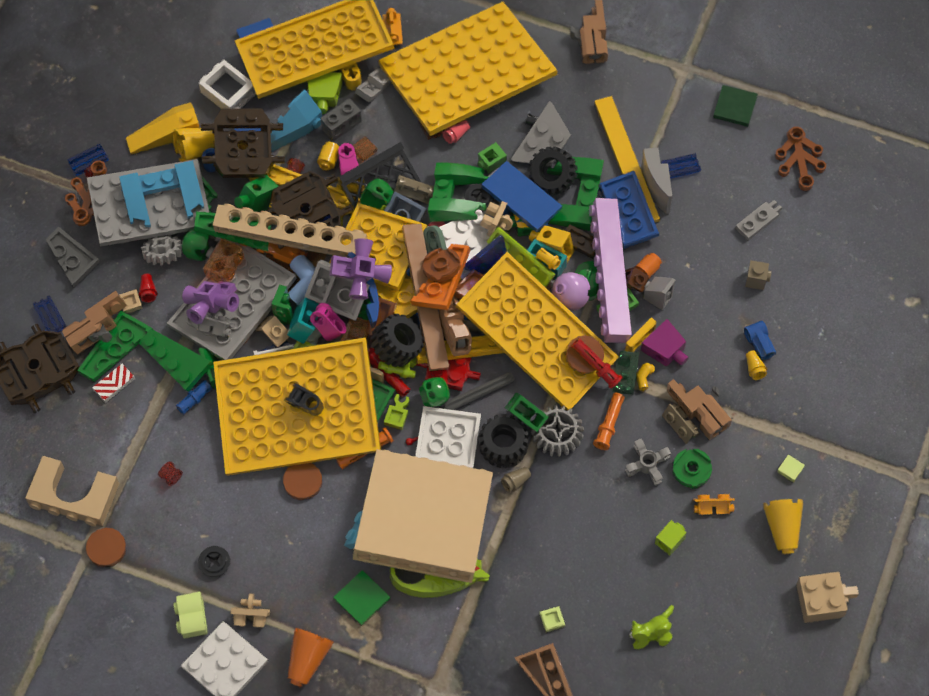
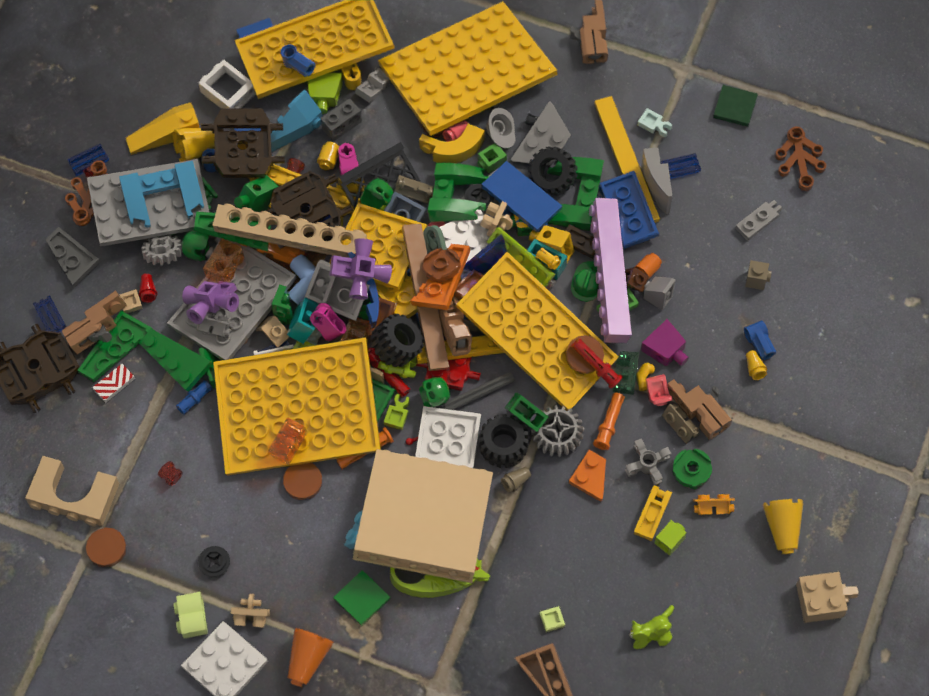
black piece [284,383,324,416] -> none
clear orange tile [353,136,377,162] -> none
light orange hinge [382,8,403,45] -> none
lavender cylinder [552,272,590,310] -> none
yellow tile [625,318,656,355] -> none
yellowish green tile [777,455,805,482] -> none
none -> clear orange brick [268,417,308,465]
none -> blue piece [281,44,316,77]
none -> yellow arch [419,124,485,163]
none -> light grey piece [486,108,516,148]
none -> orange wing [569,450,606,502]
none -> yellow plate [633,485,672,541]
none -> light aqua plate [637,108,672,137]
none -> coral bracket [645,374,672,406]

